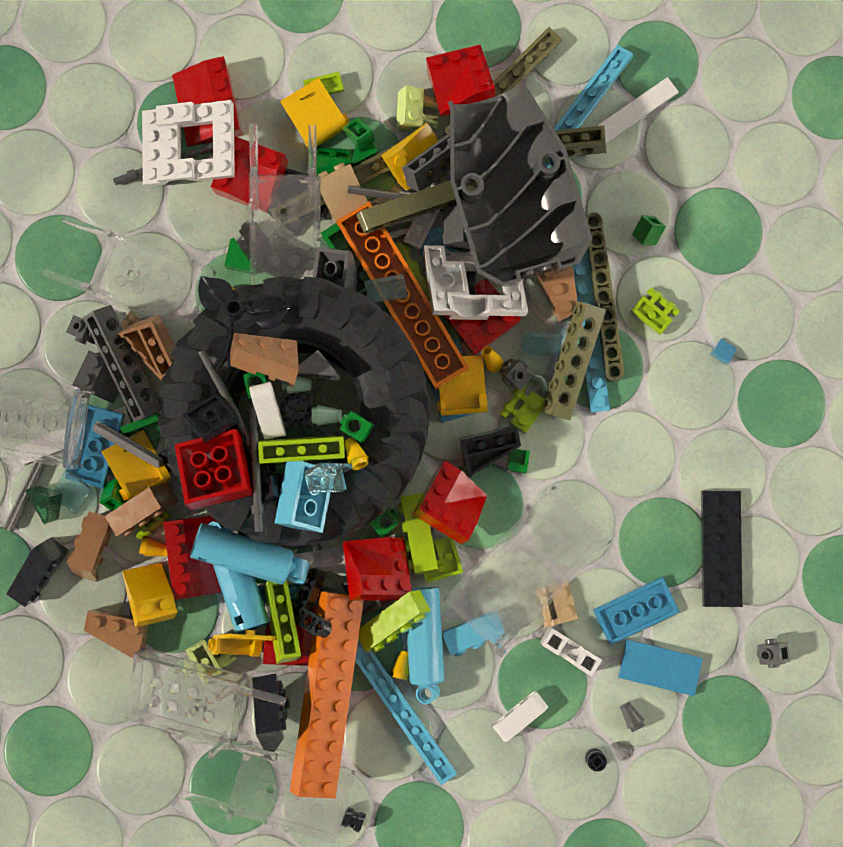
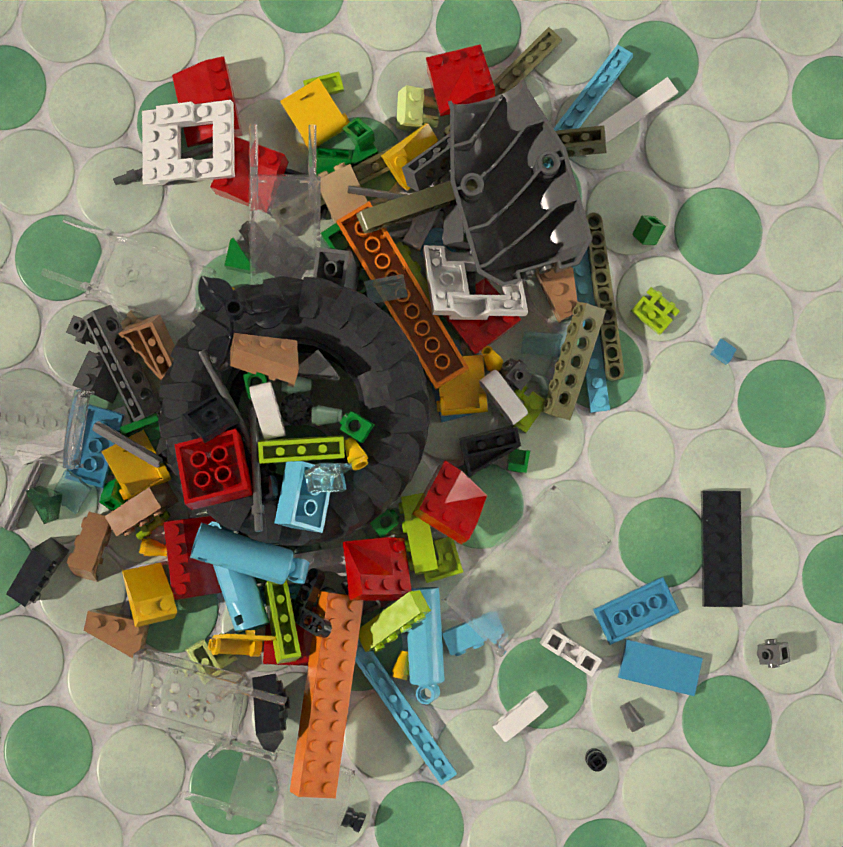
tan plate [534,581,578,628] -> none
none -> white beam [479,370,528,425]

